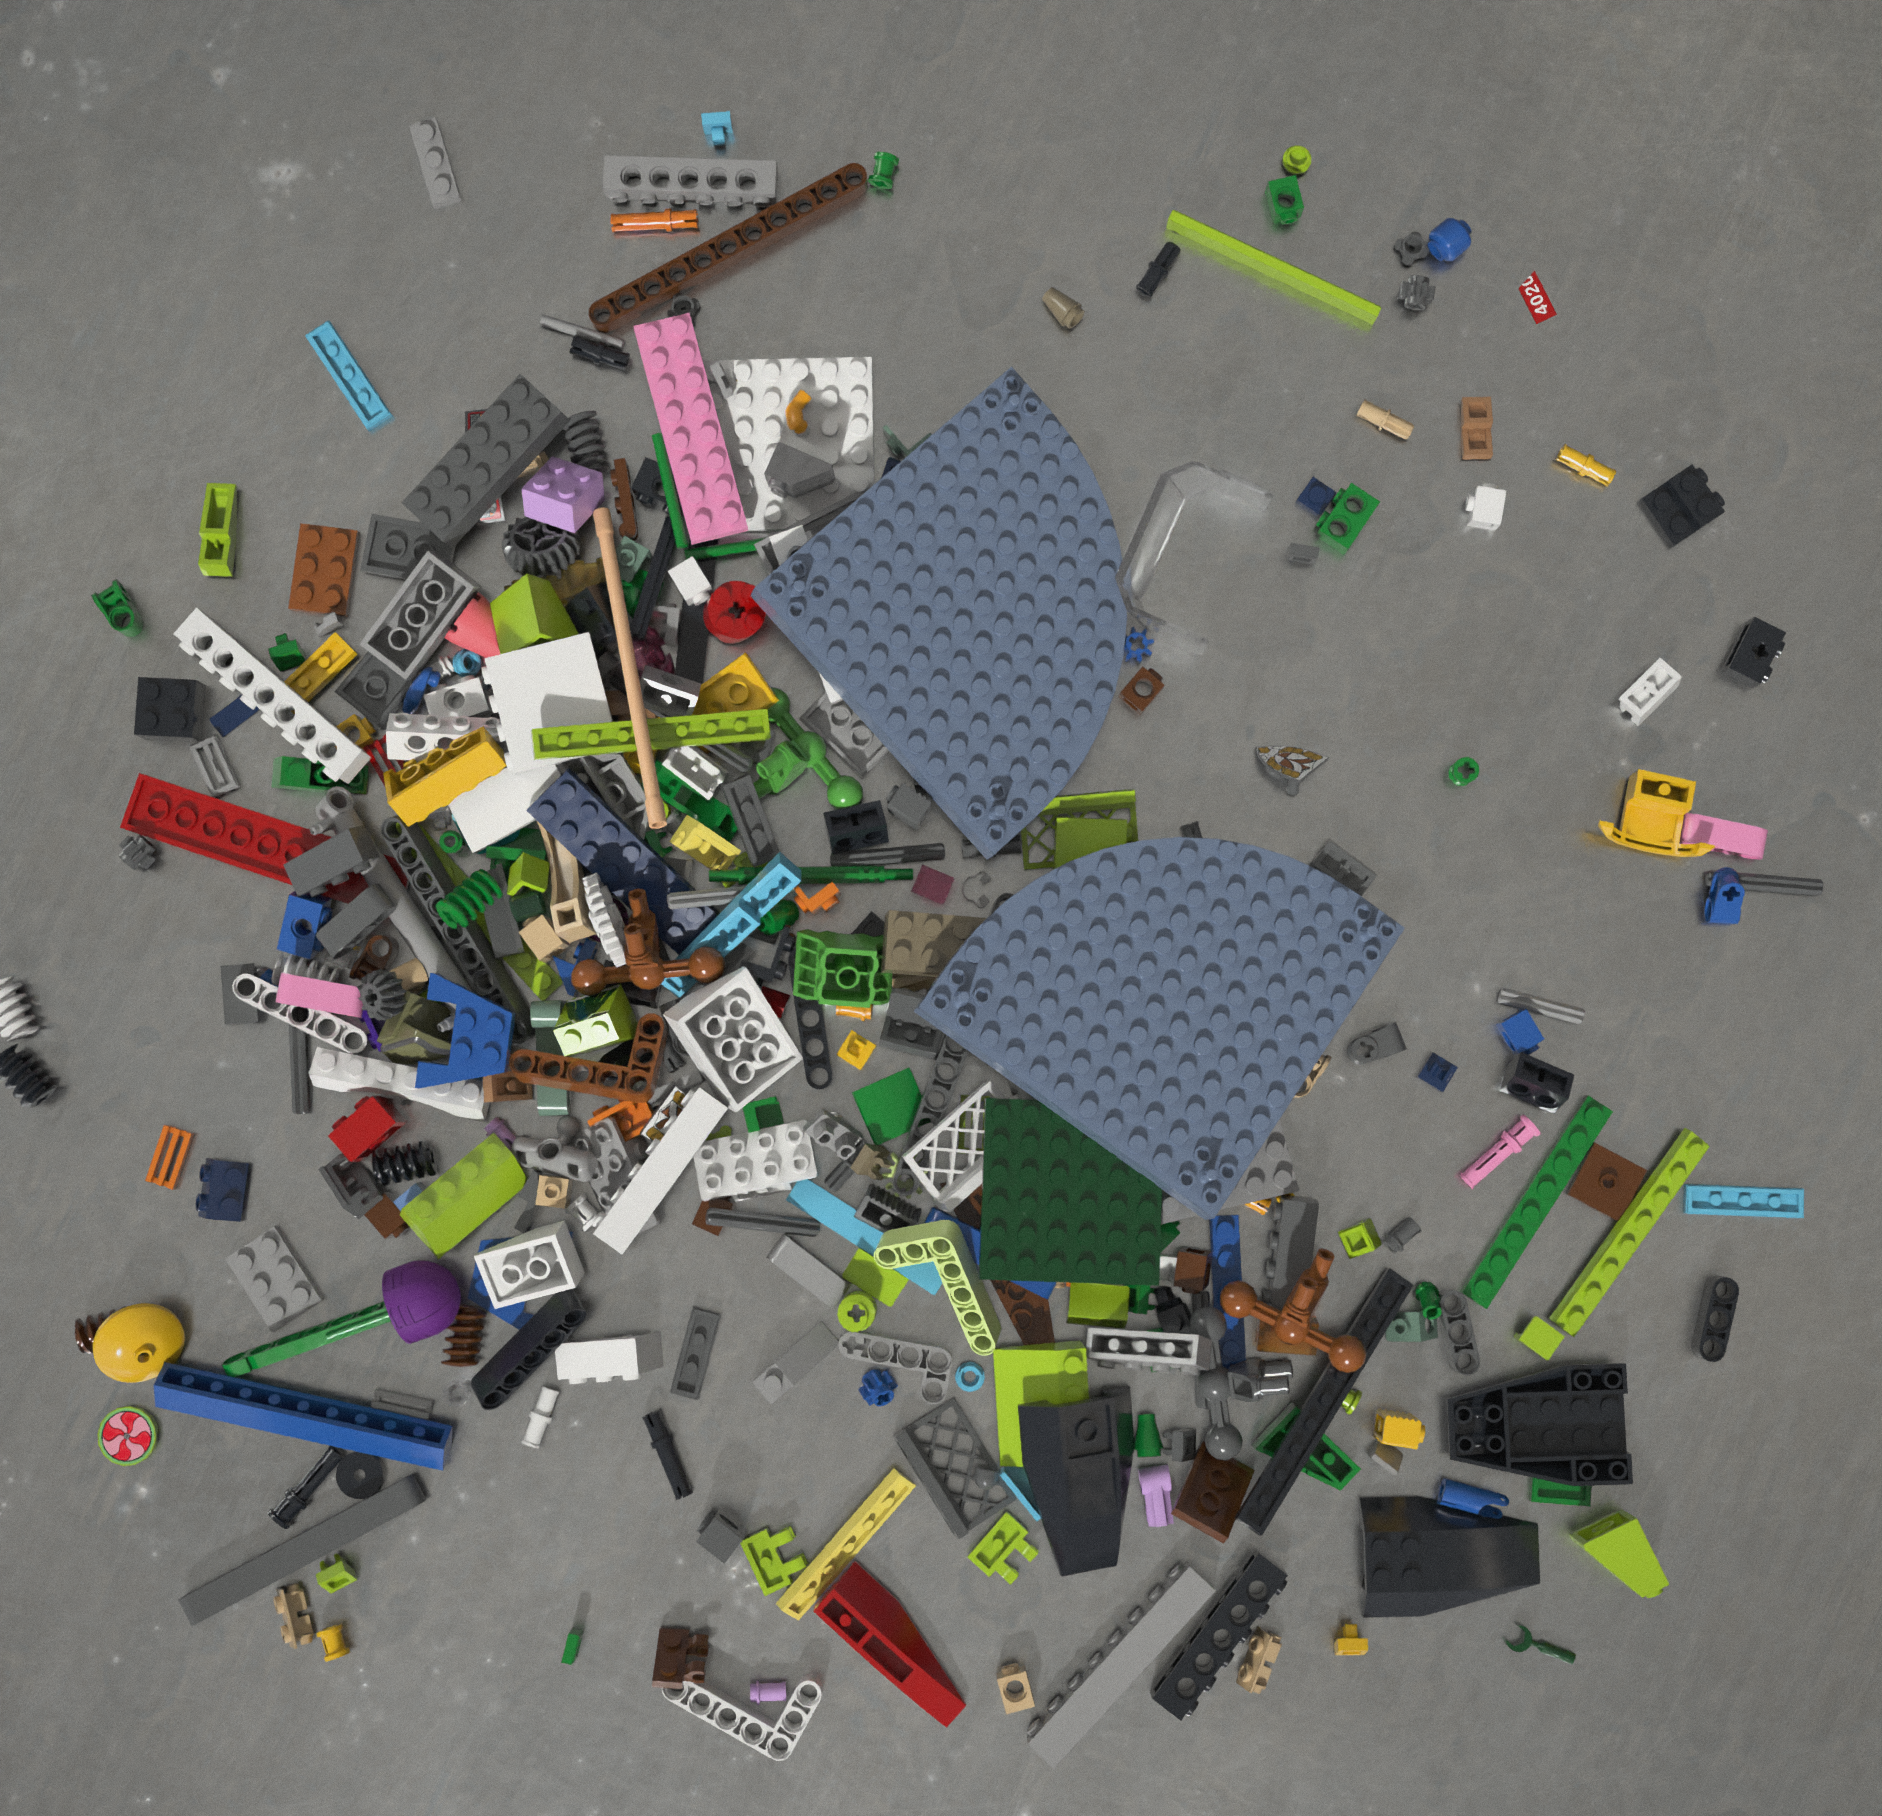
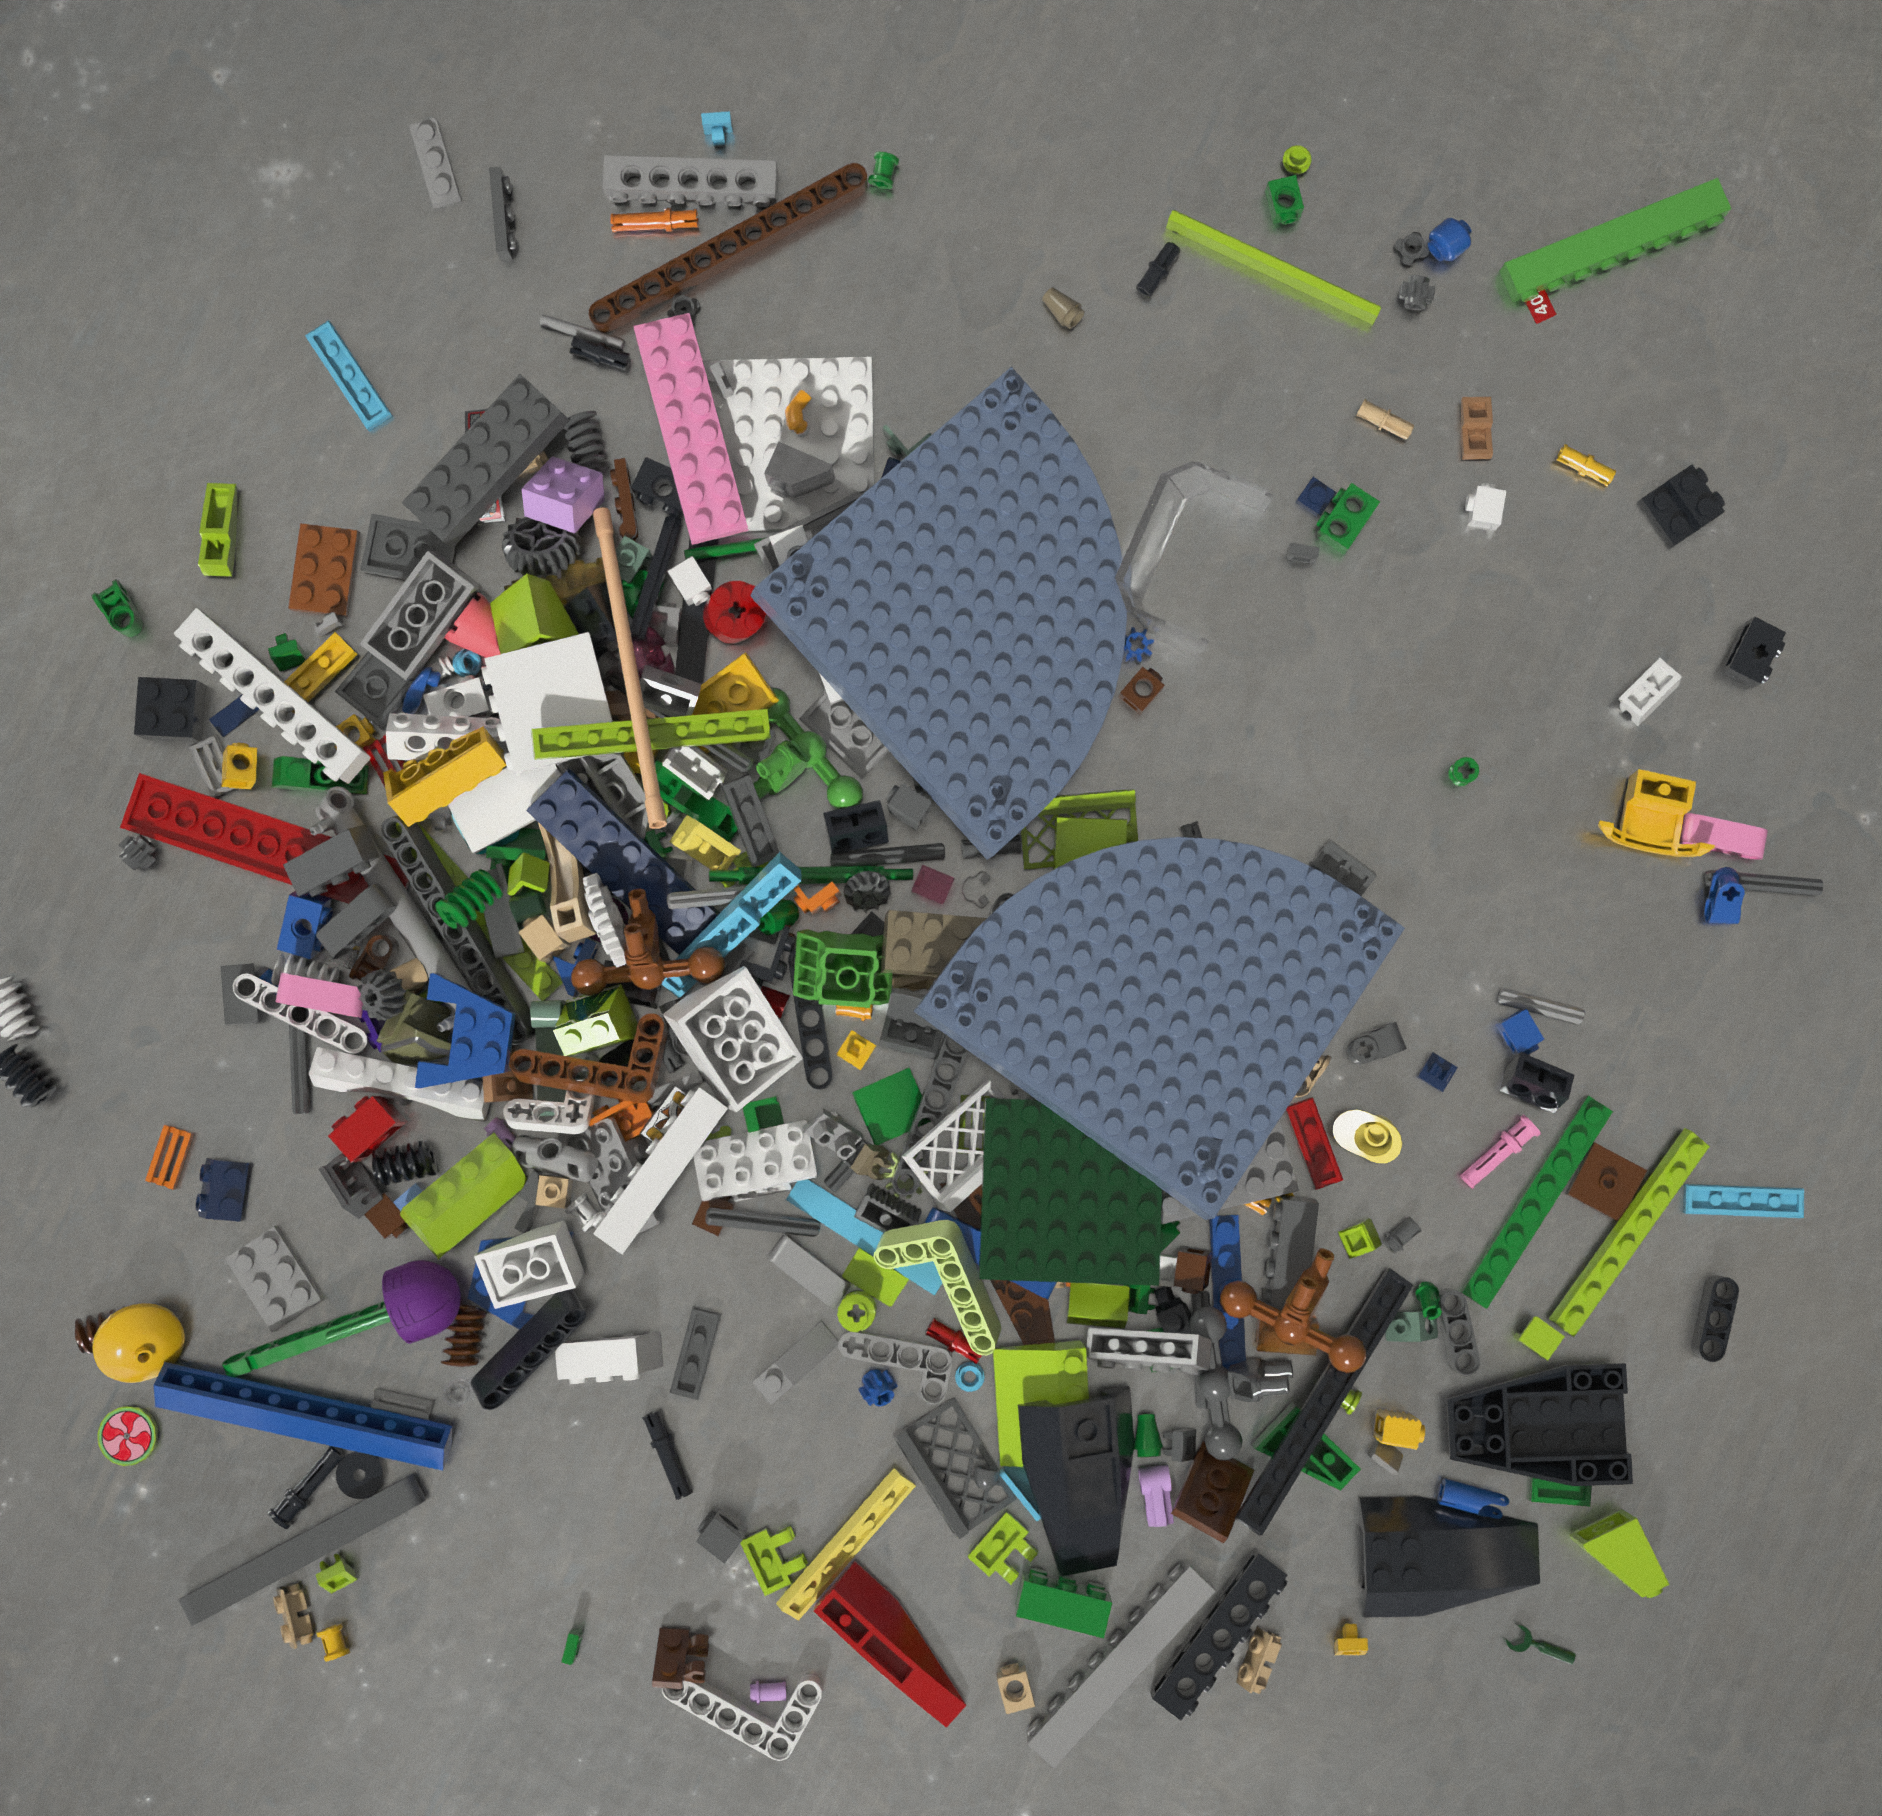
green pin [439,830,466,854] -> none
white pin [521,1386,559,1449] -> none
green bar [652,433,688,548] -> none
shield [1255,746,1329,795] -> none
none -> yellow brick [221,742,257,790]
none -> dark grey plate [489,167,516,261]
none -> white beam [503,1053,599,1134]
none -> dark grey gear [844,871,891,913]
none -> red pin [925,1318,982,1364]
none -> green brick [1015,1568,1112,1638]
none -> red tile [1286,1097,1343,1190]
none -> light yellow piece [1333,1109,1402,1163]
none -> bright green brick [1499,178,1731,302]

